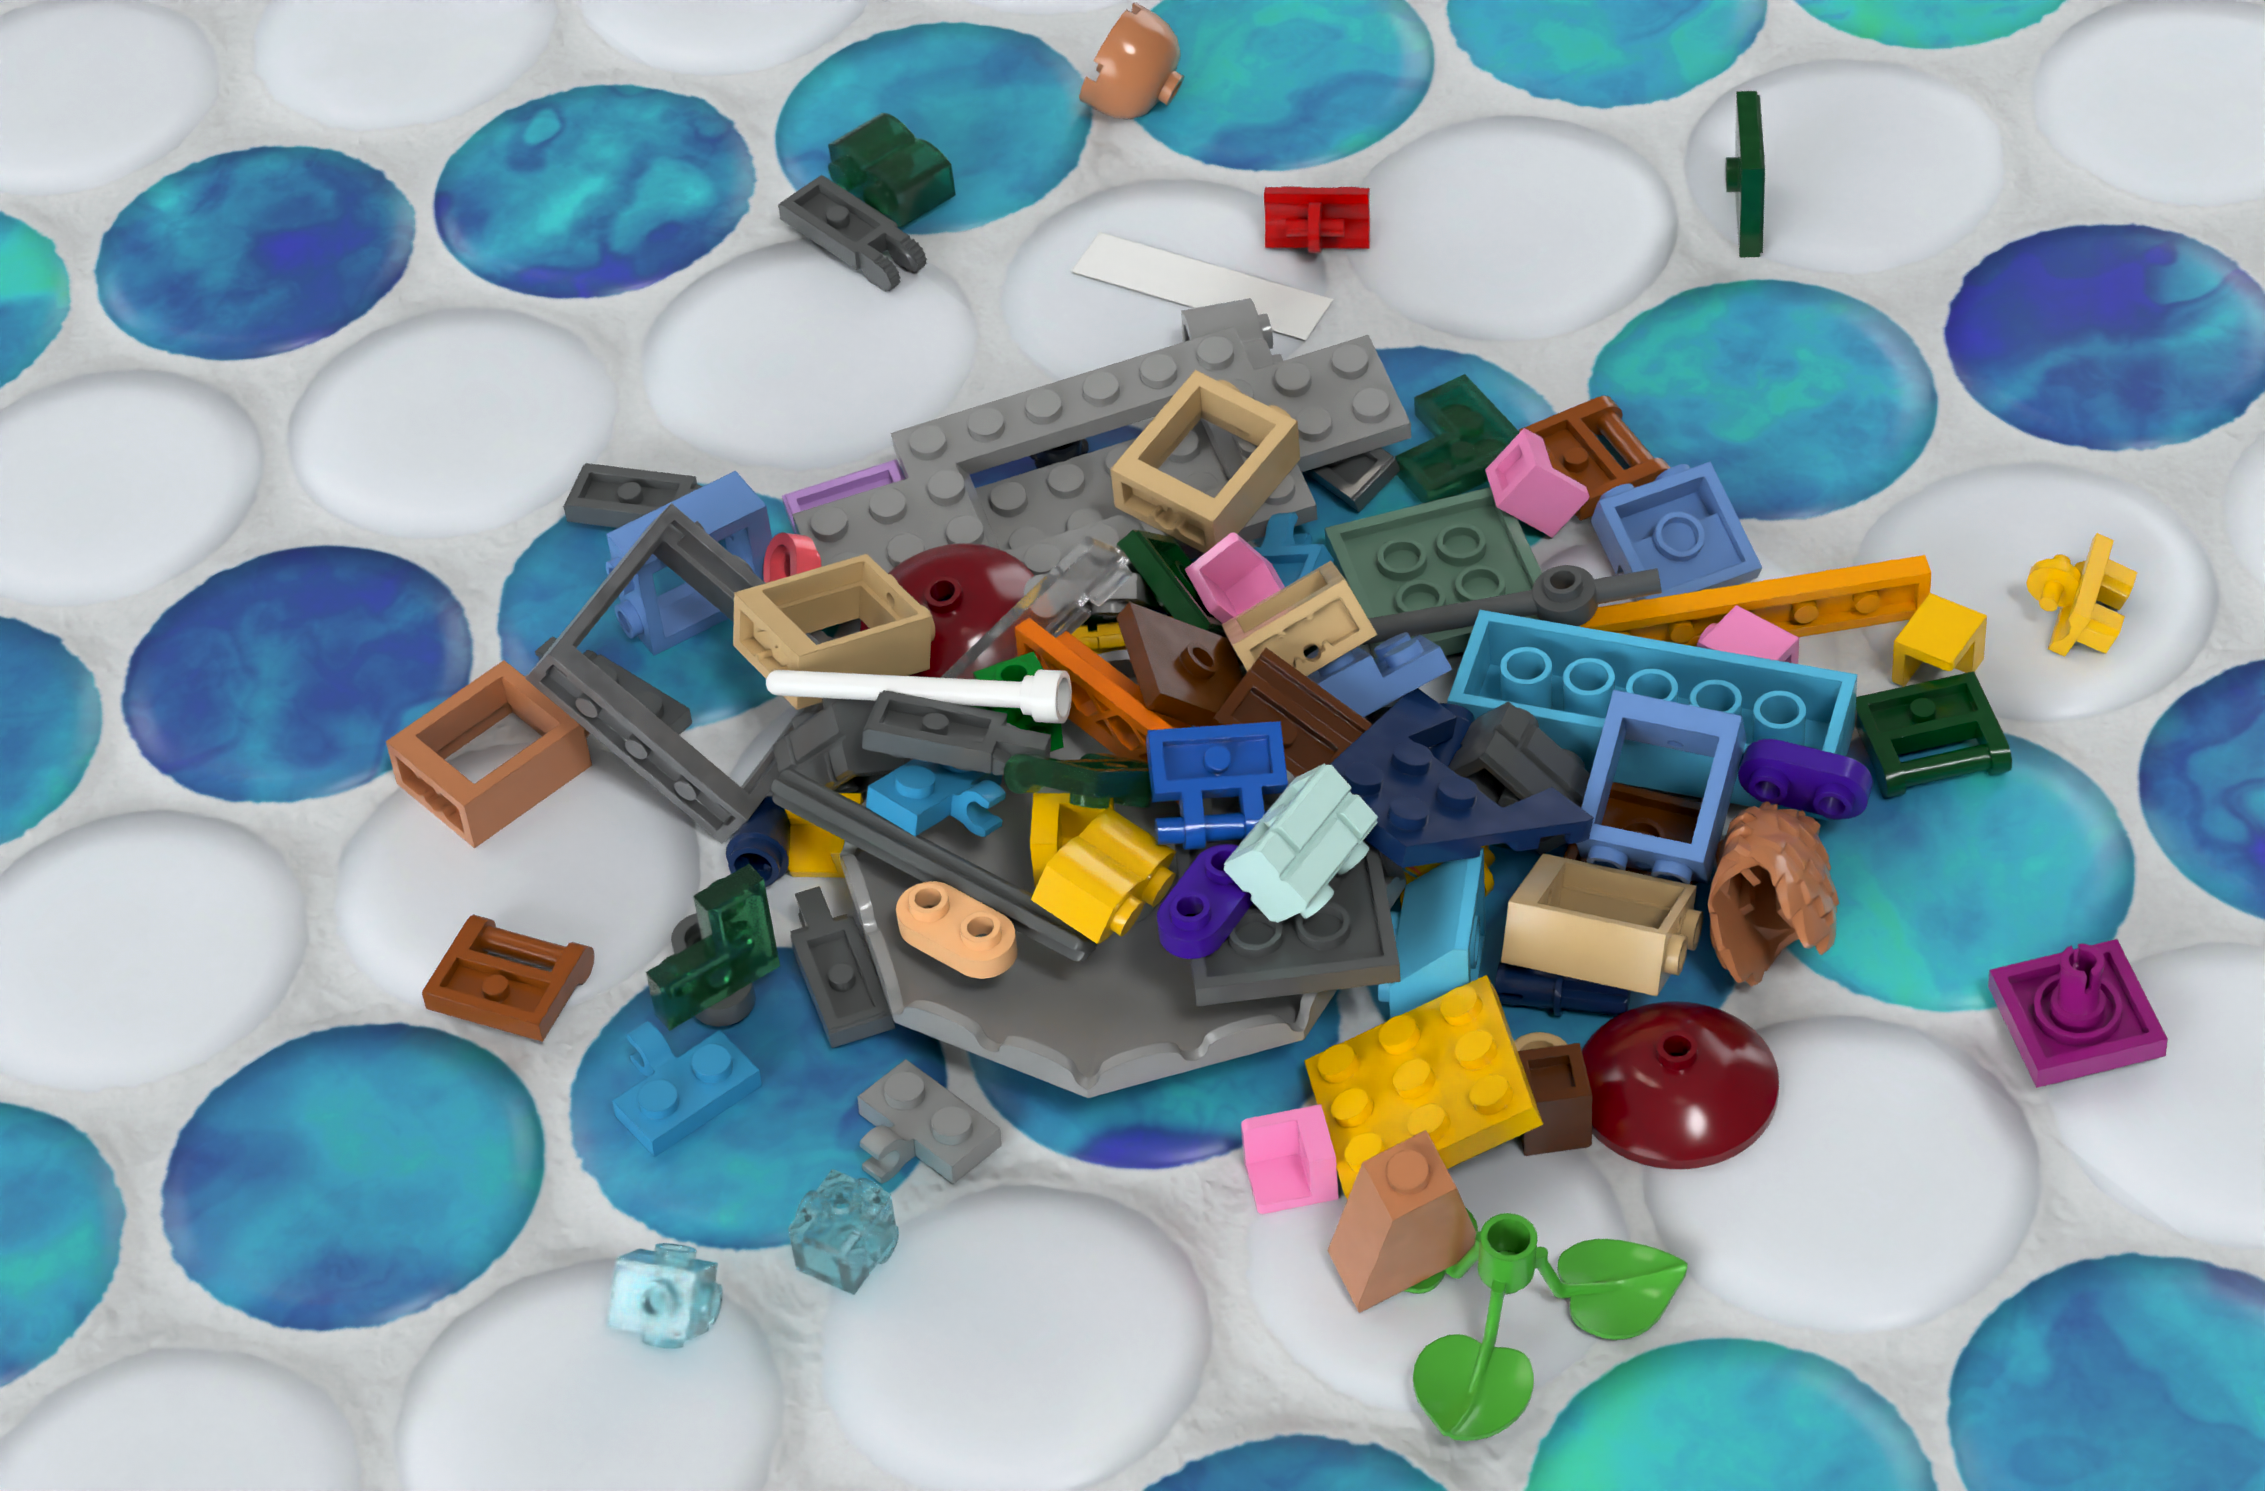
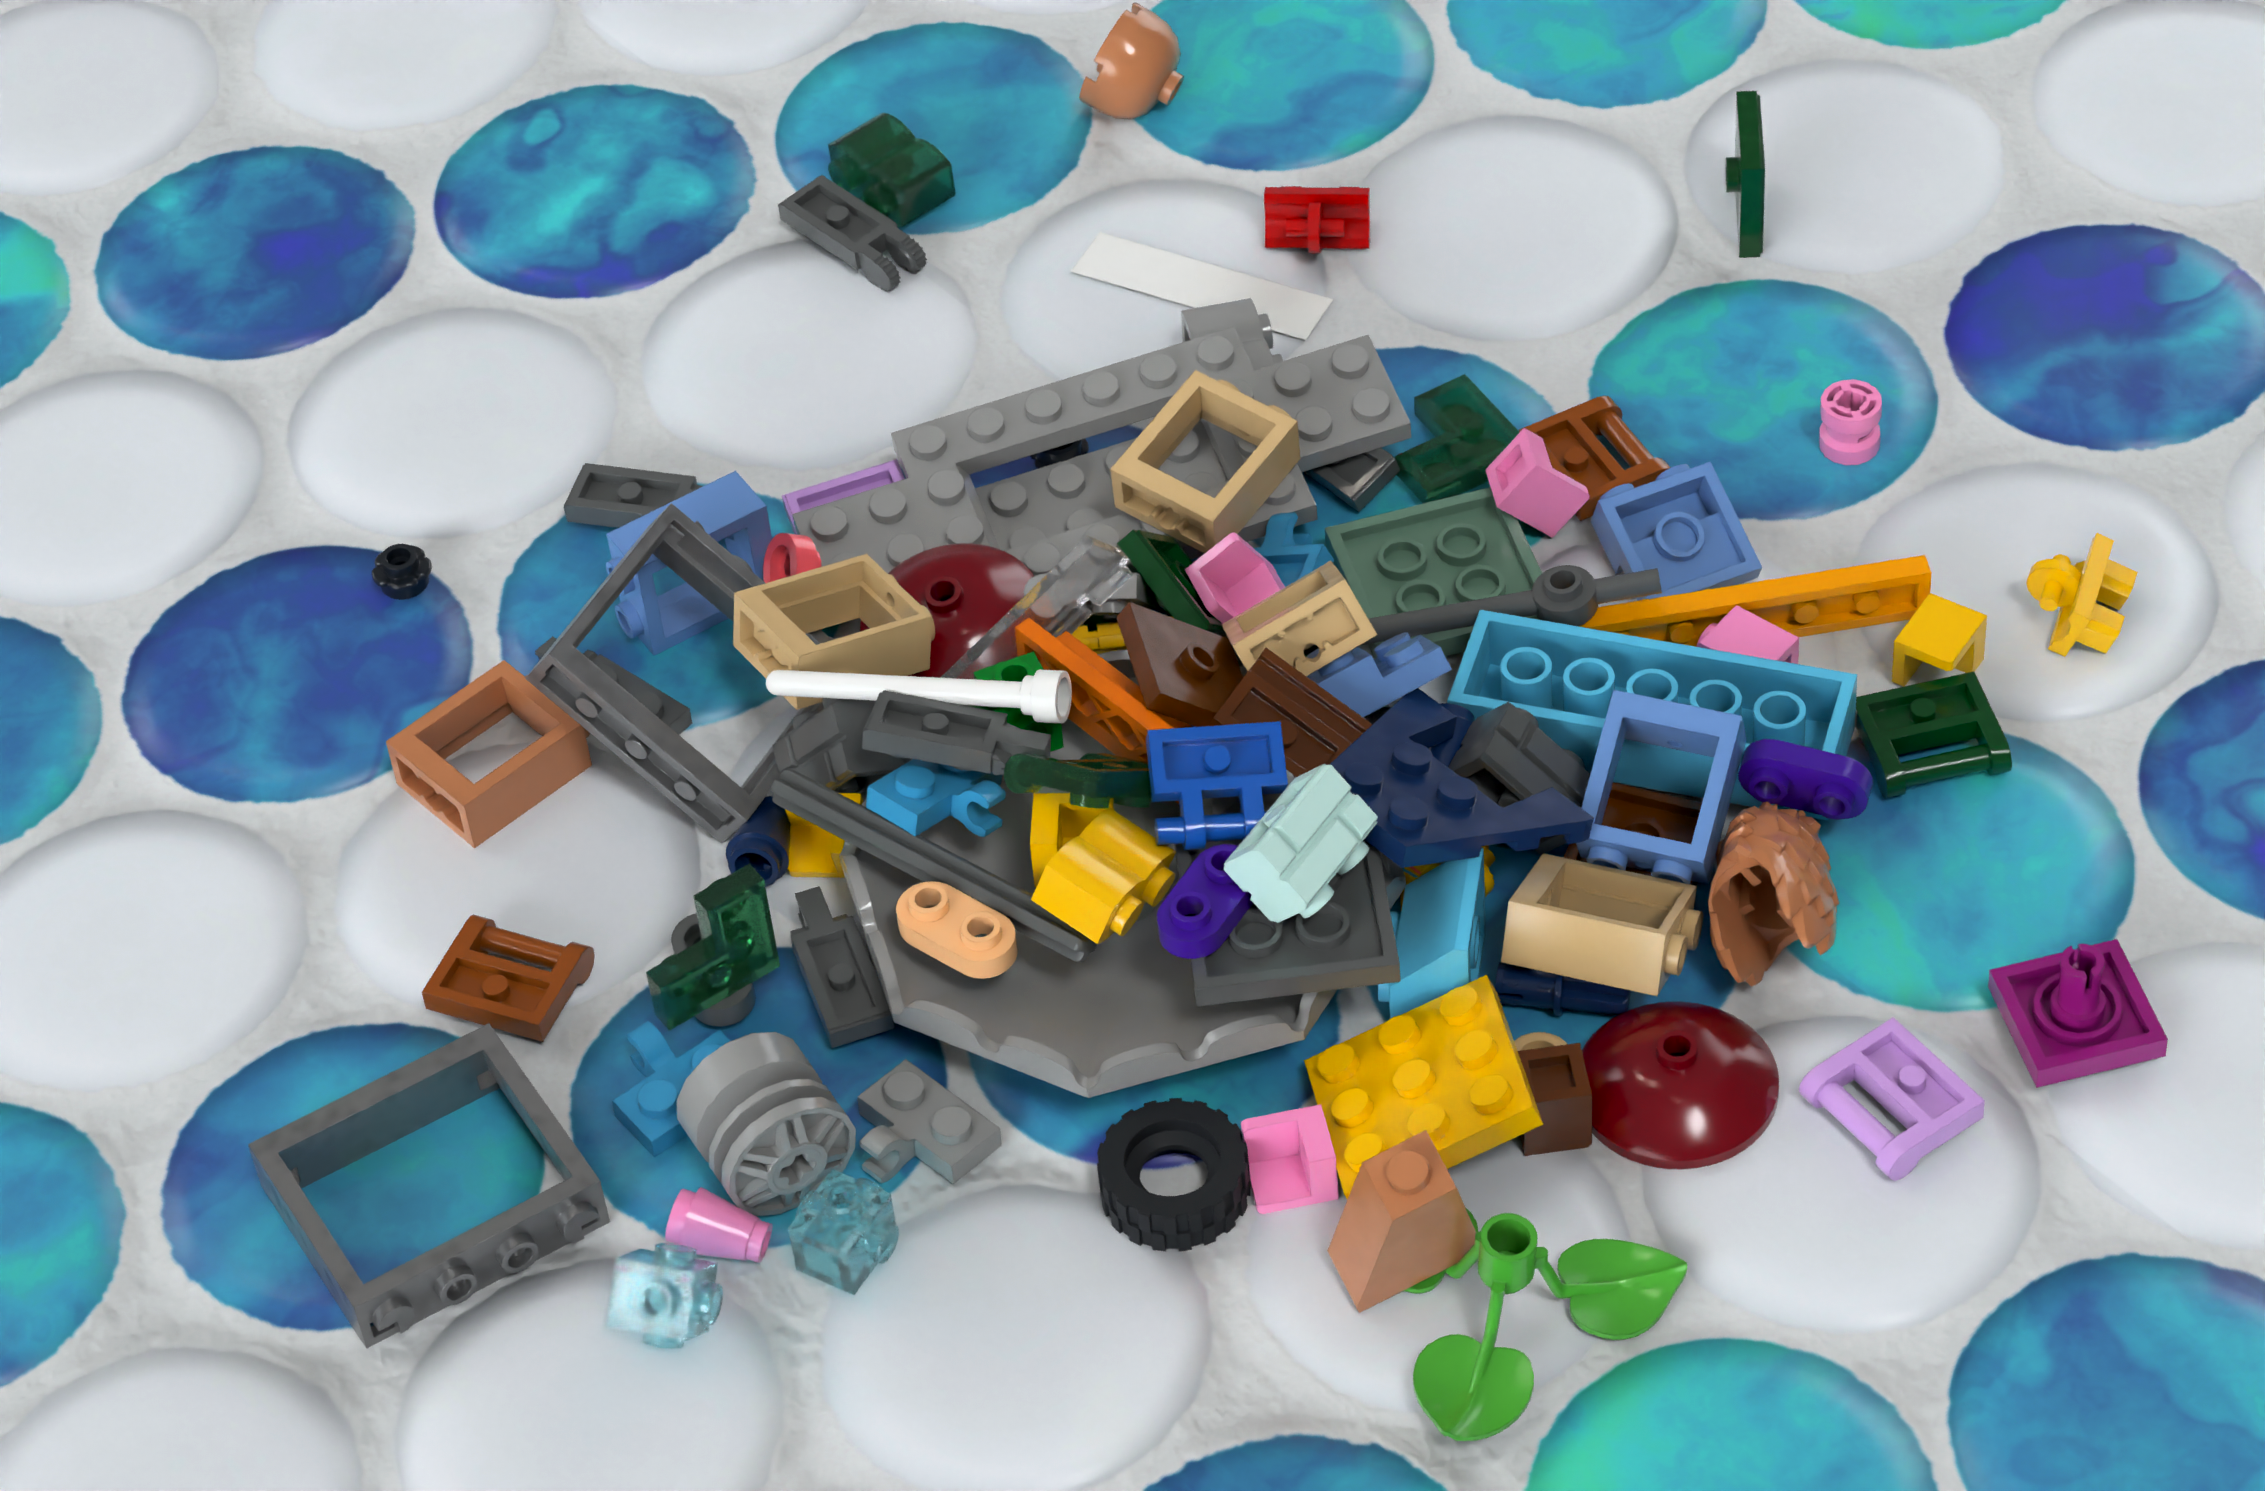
none -> flat silver window [248,1023,610,1349]
none -> black plate [372,544,432,600]
none -> bright pink cone [665,1187,773,1263]
none -> light grey wheel [677,1032,856,1216]
none -> black tyre [1097,1098,1251,1252]
none -> lavender plate [1799,1017,1985,1181]
none -> bright pink wheel [1819,379,1882,465]

